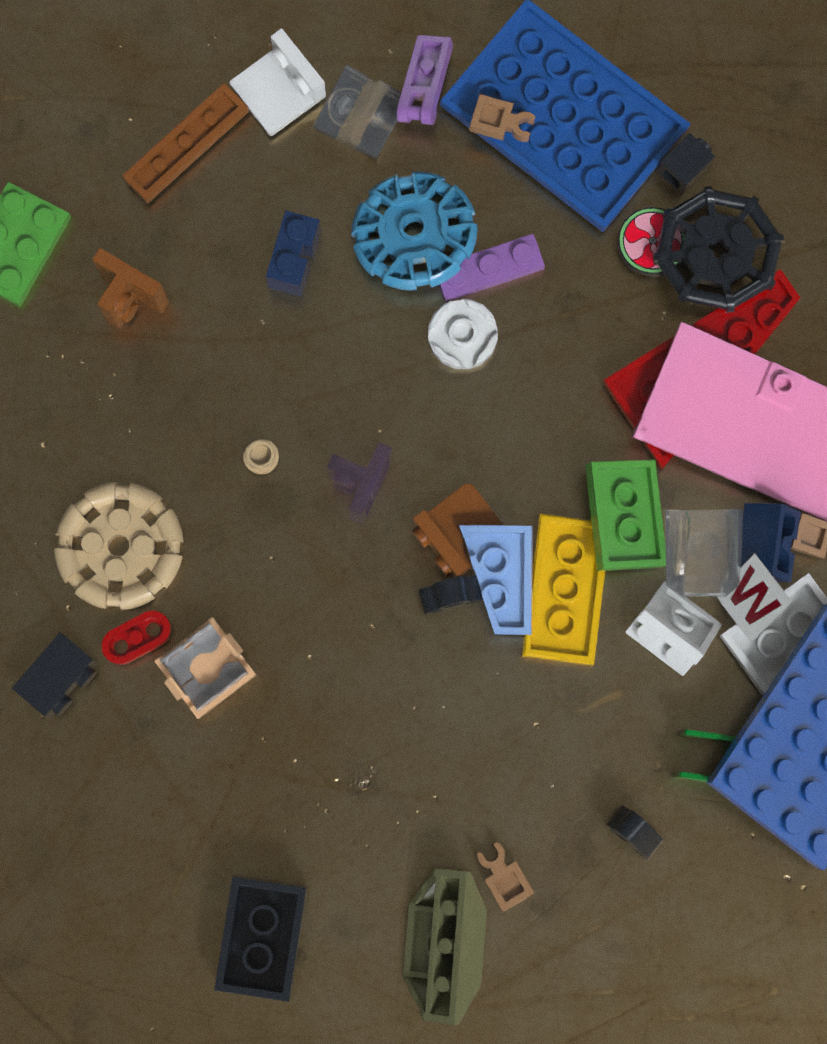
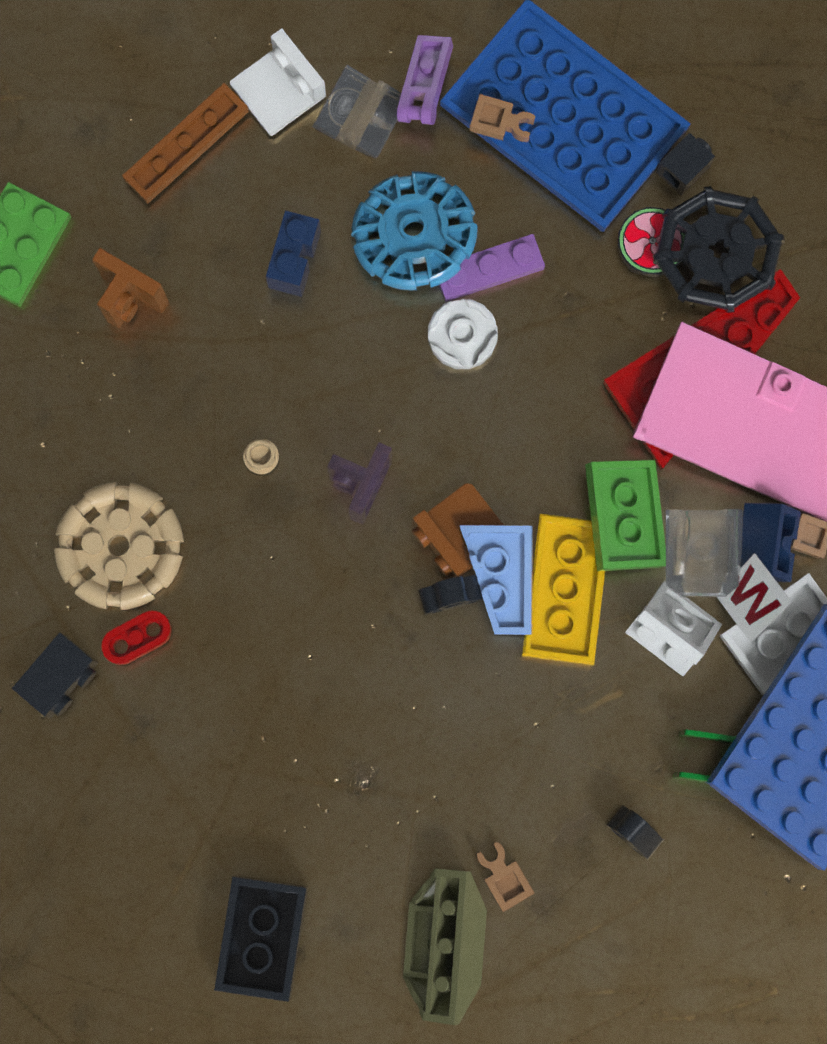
piece [155,617,257,719] -> none

